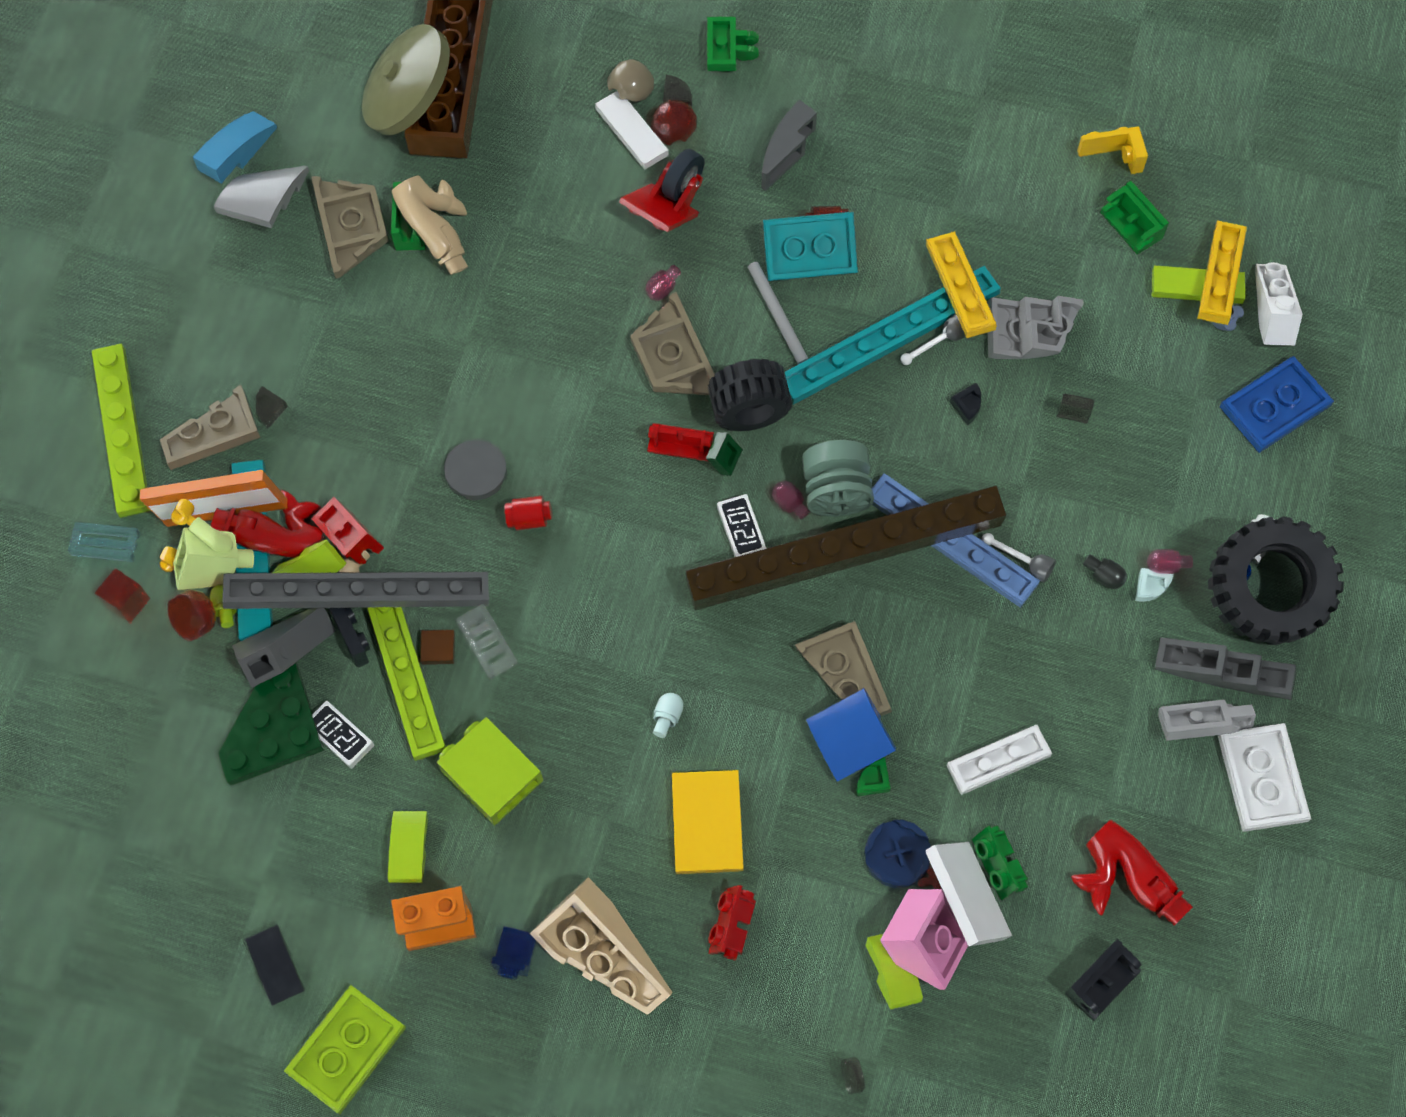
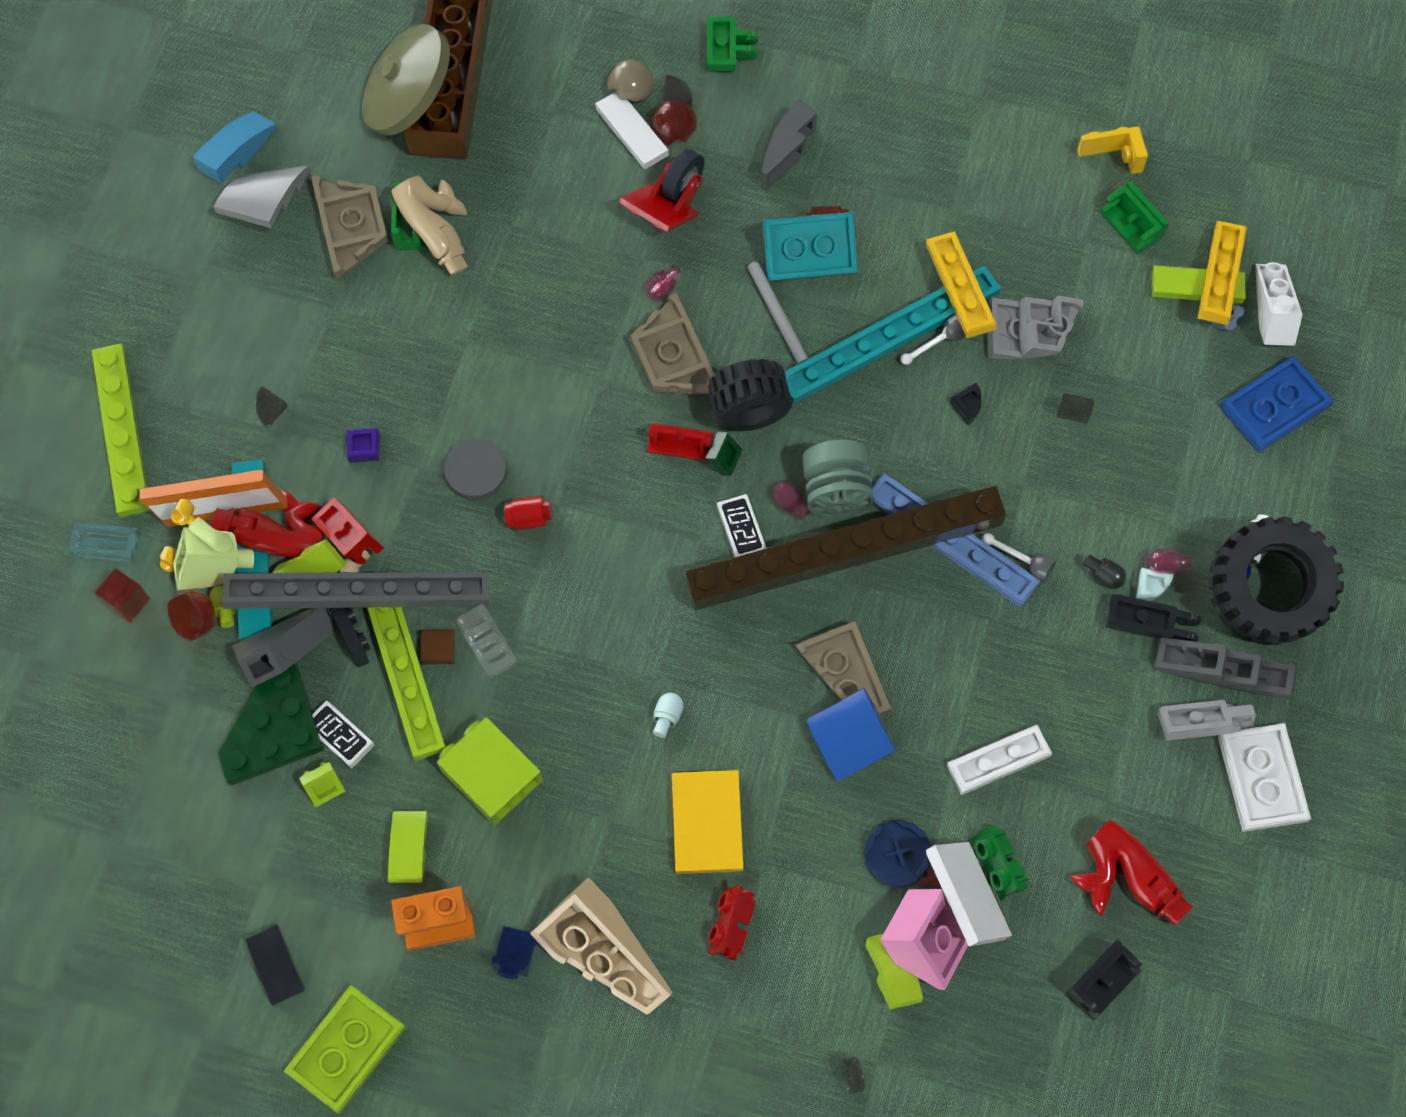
dark tan wing [160,385,260,470] -> none
green tile [857,757,891,796] -> none
none -> lime tile [299,762,346,807]
none -> dark purple tile [347,428,380,463]
none -> black hinge [1106,594,1201,642]

